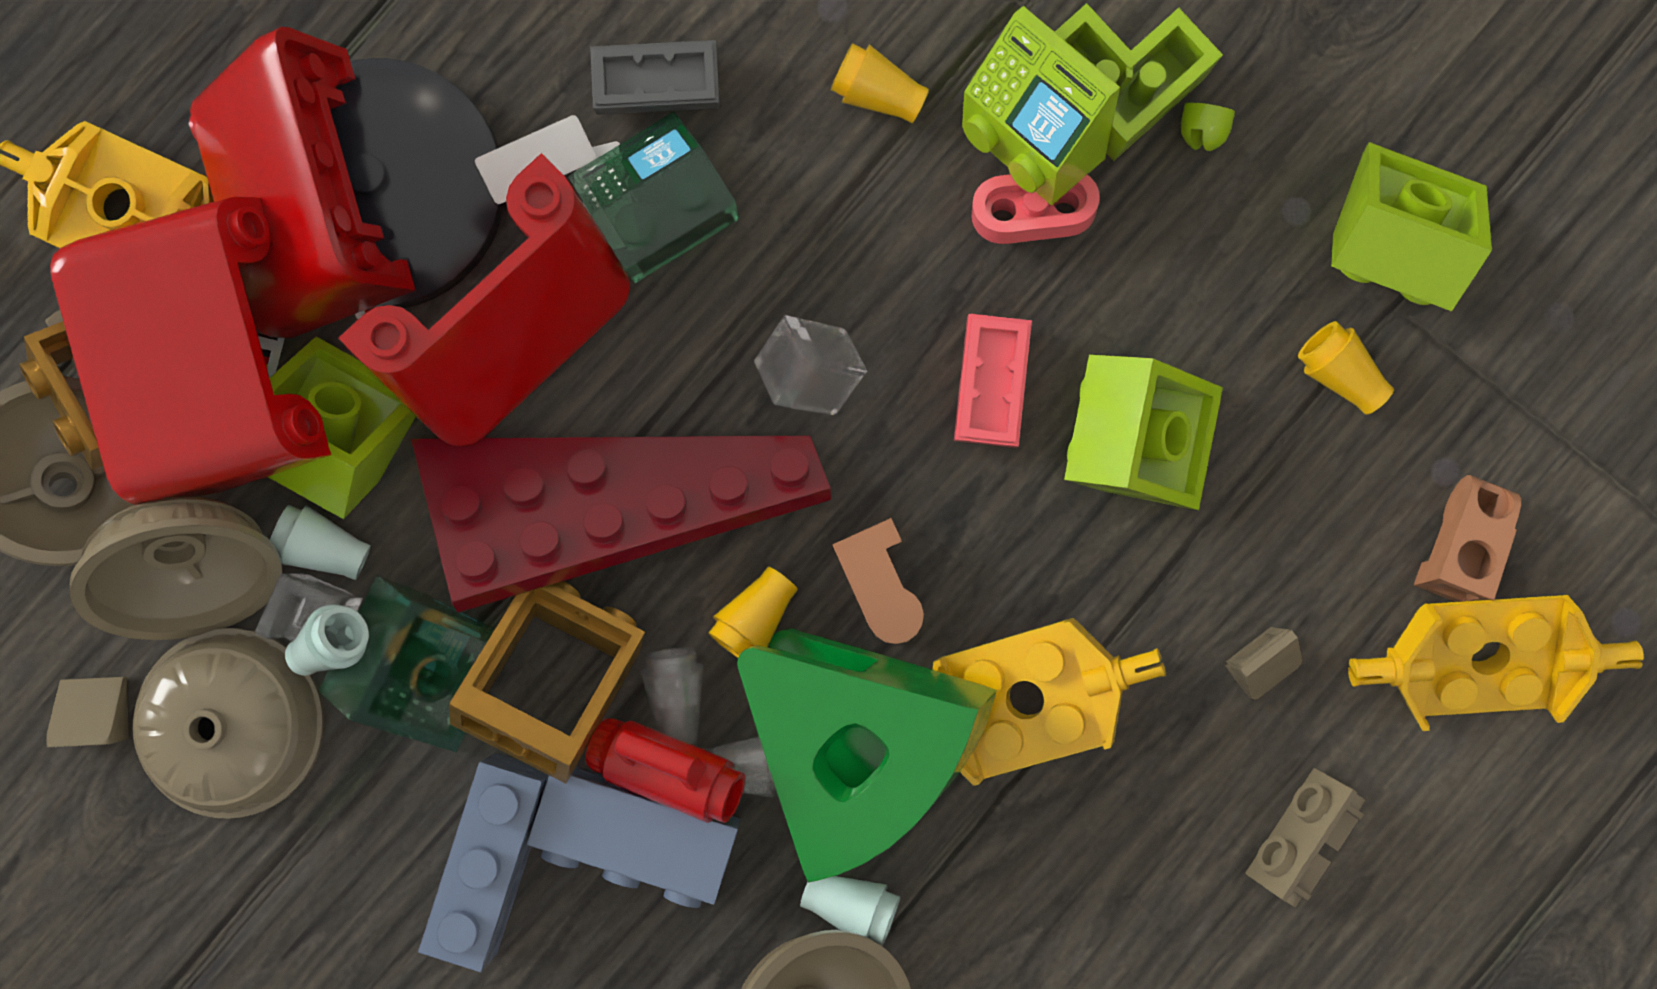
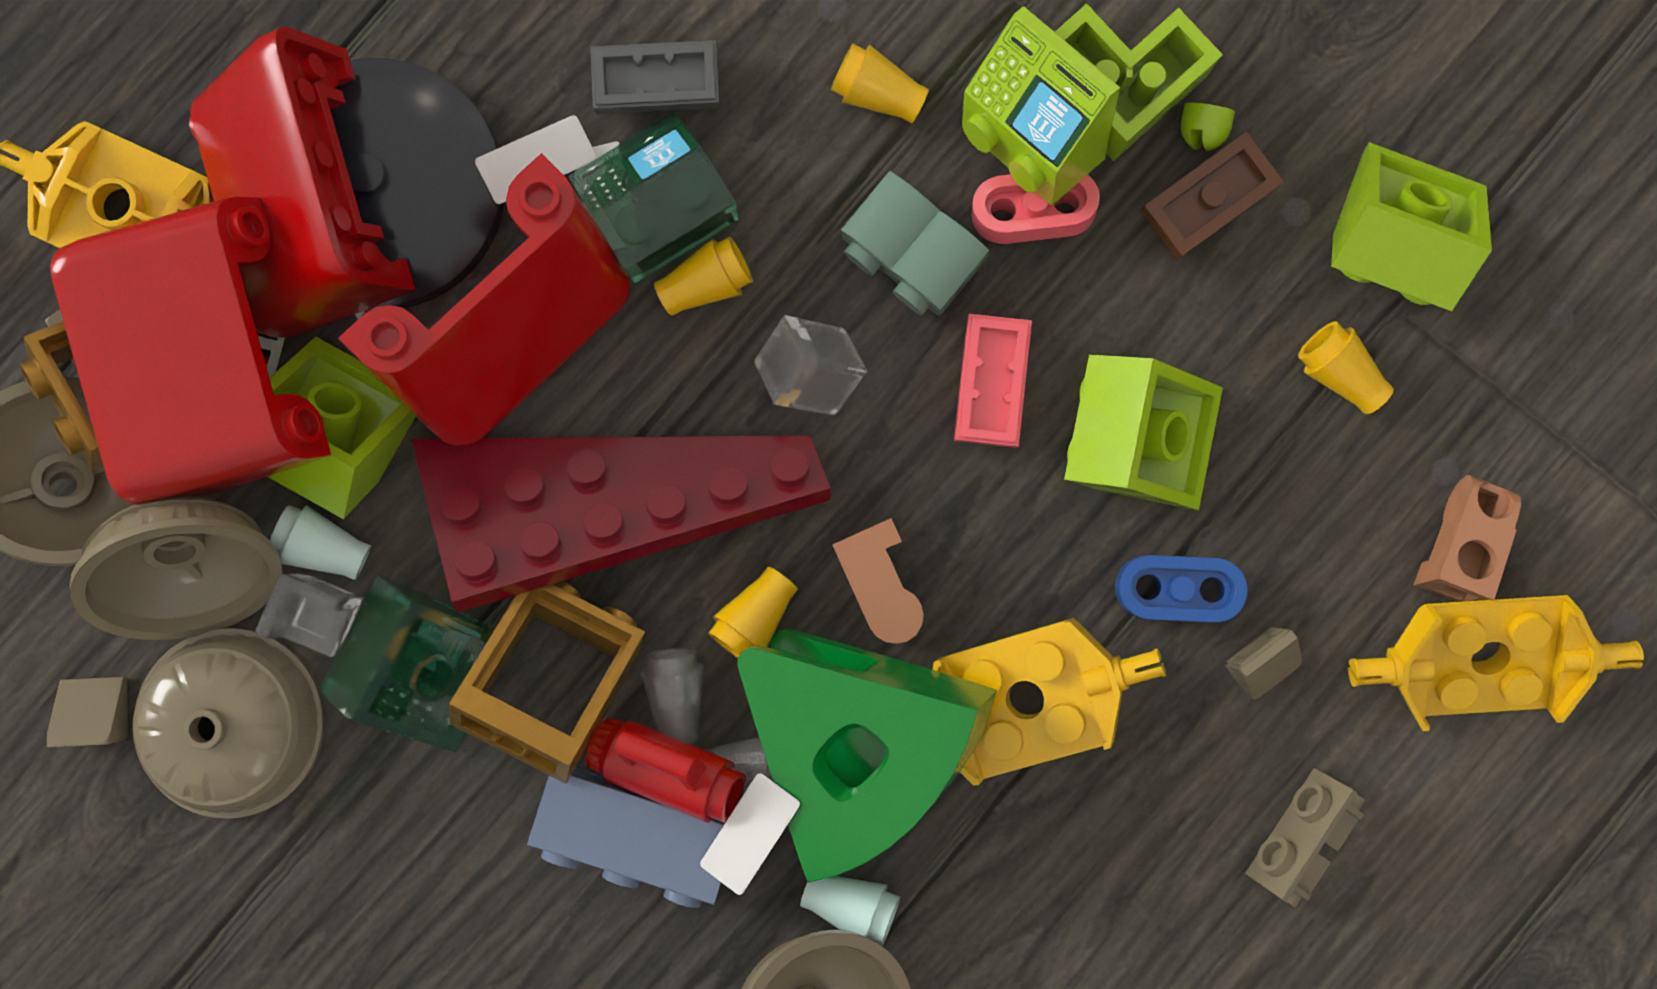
light aqua cone [285,605,369,676] -> none
sand blue brick [418,753,549,972] -> none
none -> yellow cone [654,236,753,316]
none -> white sticker [700,773,800,895]
none -> sand green brick [841,171,989,317]
none -> blue plate [1115,555,1248,622]
none -> reddish brown plate [1140,131,1284,260]

